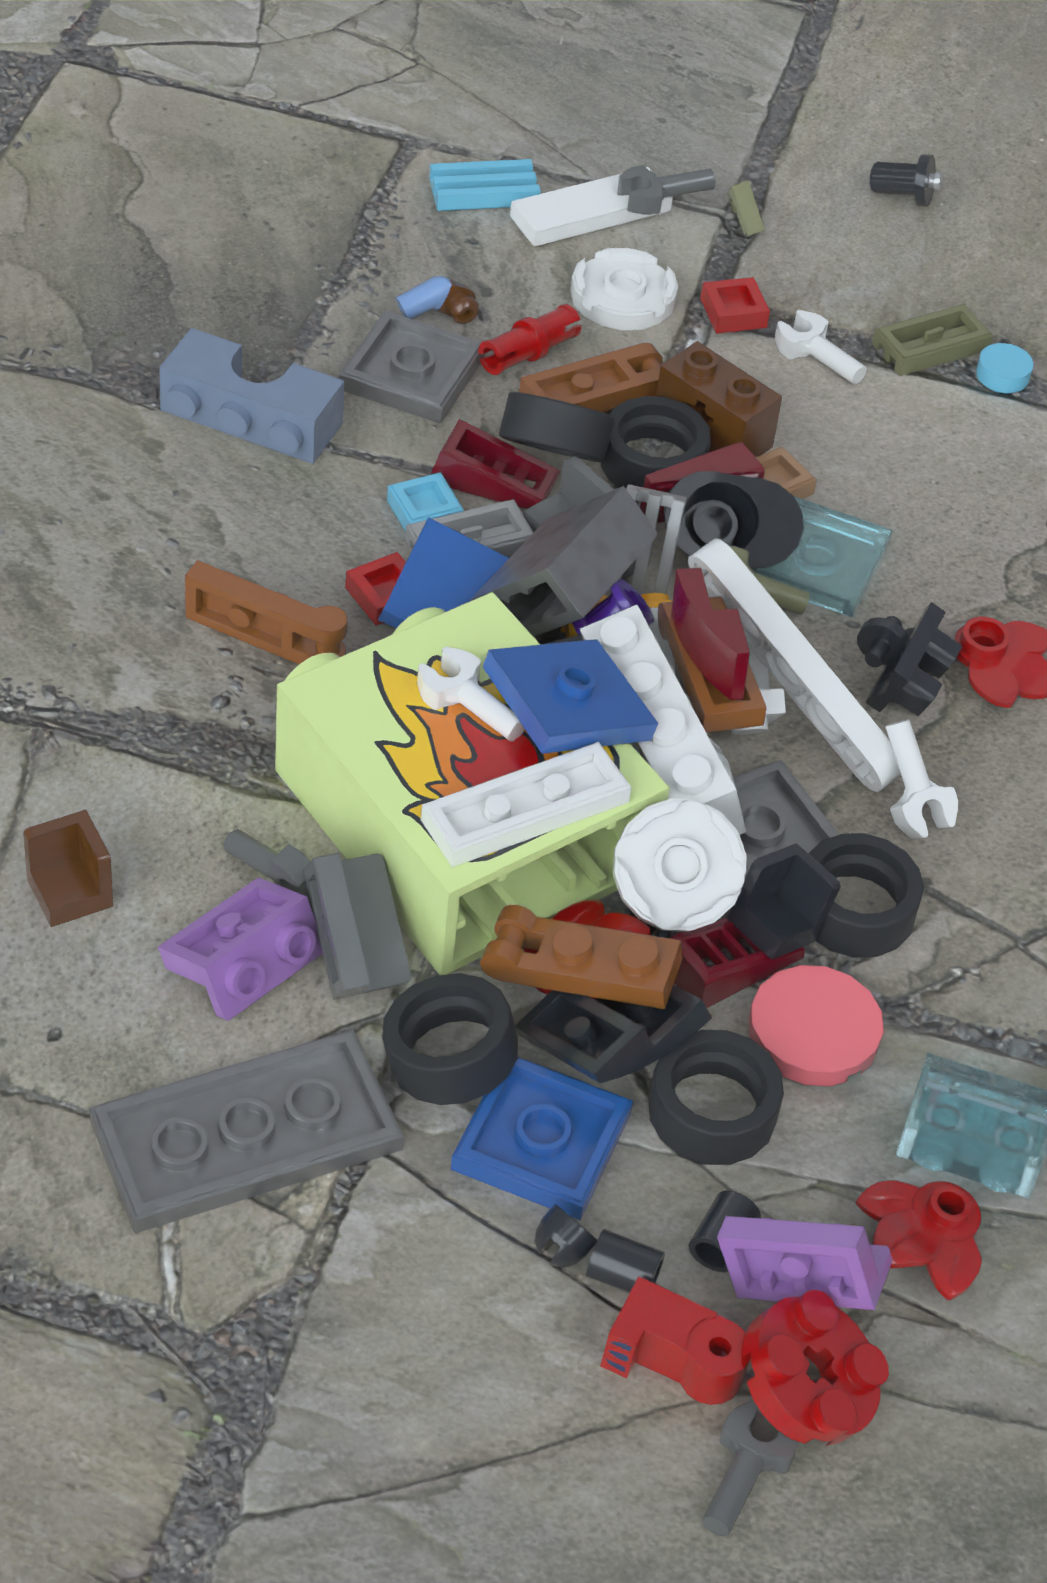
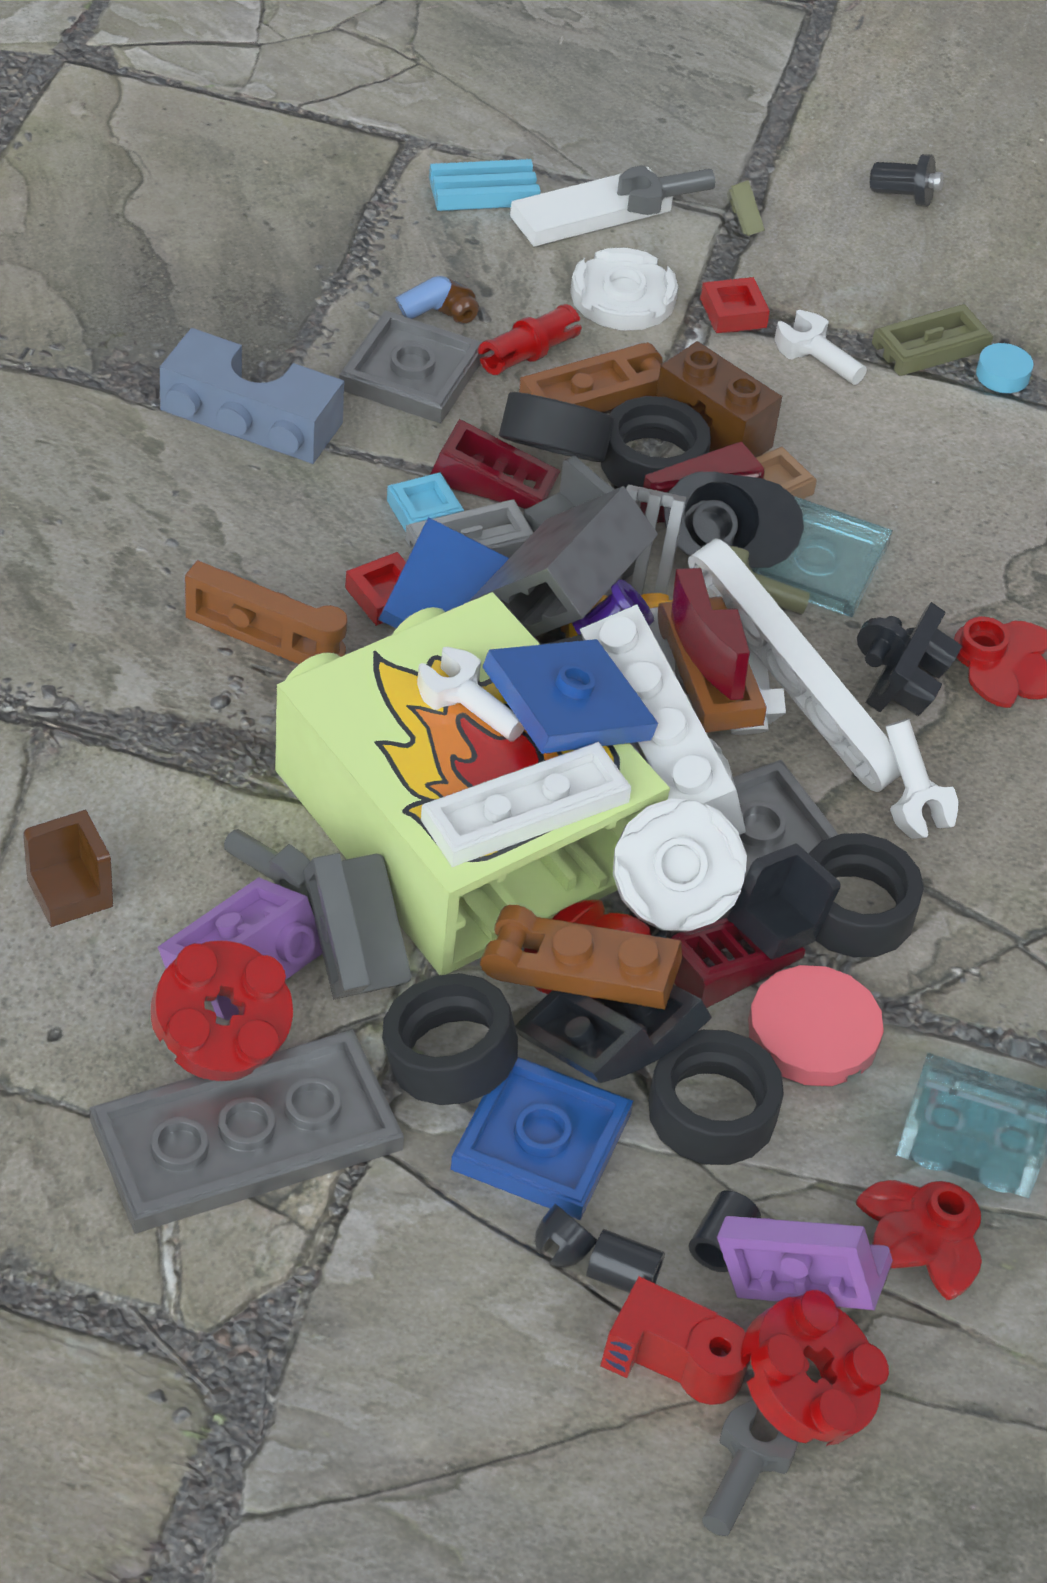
none -> red plate [151,940,293,1081]

